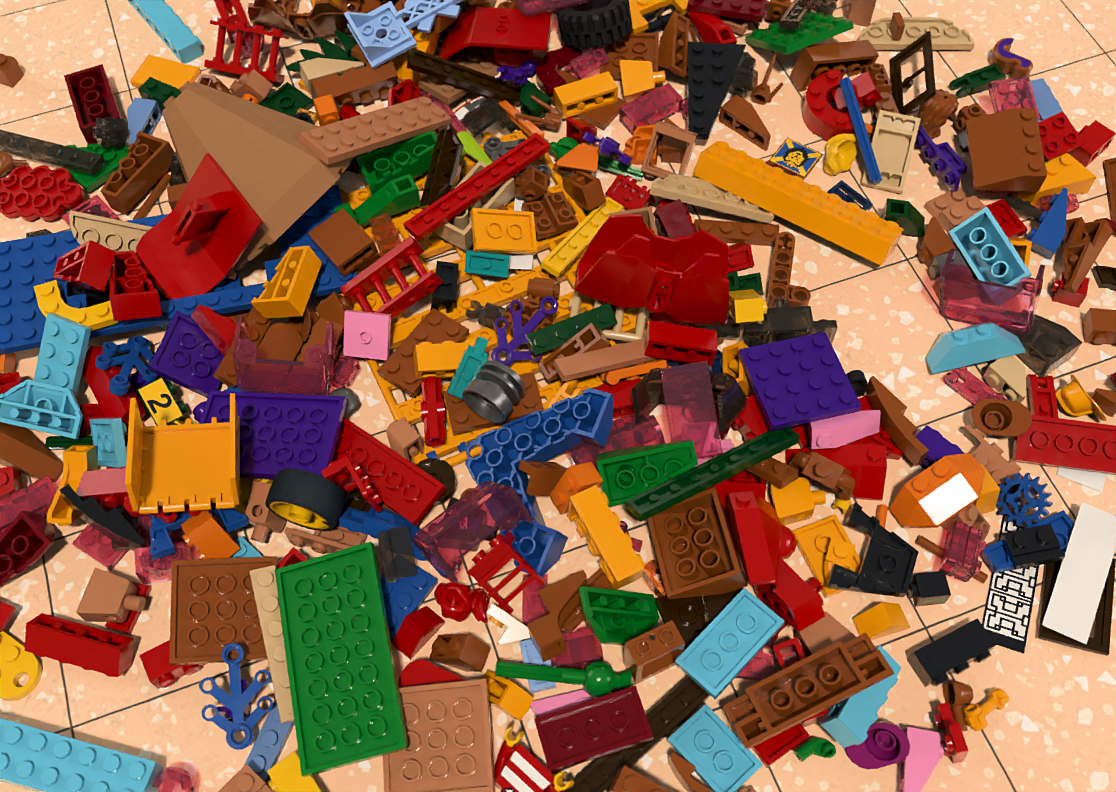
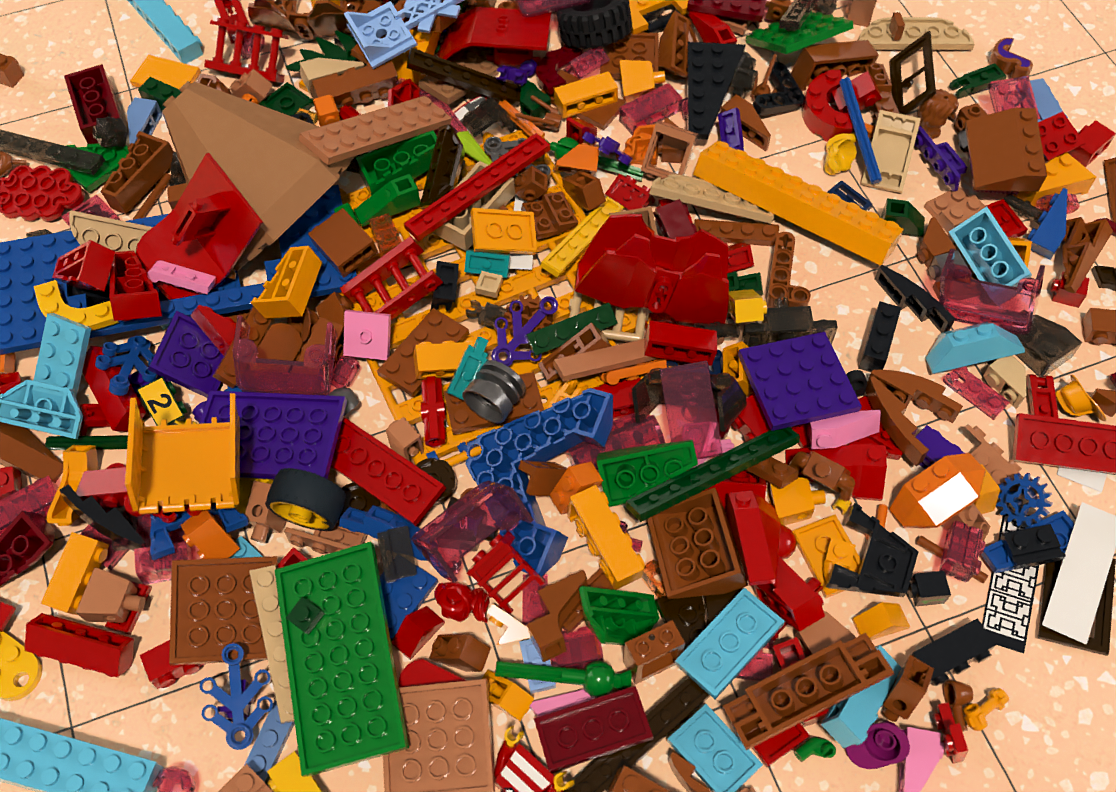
medium azure plate [89,418,127,468] -> none
red bracket [321,455,382,513] -> none
dark orange brick [527,277,560,300] -> none
flag [766,137,823,181] -> none
dark orange piece [971,399,1032,437] -> none
none -> light orange brick [41,532,109,615]
none -> bright pink plate [147,260,216,294]
none -> dark green plate [286,597,324,635]
none -> tan plate [475,271,503,298]
none -> dark purple hinge [718,108,744,151]
none -> black beam [752,62,805,115]
none -> black brick [858,301,902,372]
none -> dark orange slope [867,370,963,423]
none -> black slope [875,265,956,333]
none -> dark orange torso [883,655,934,722]

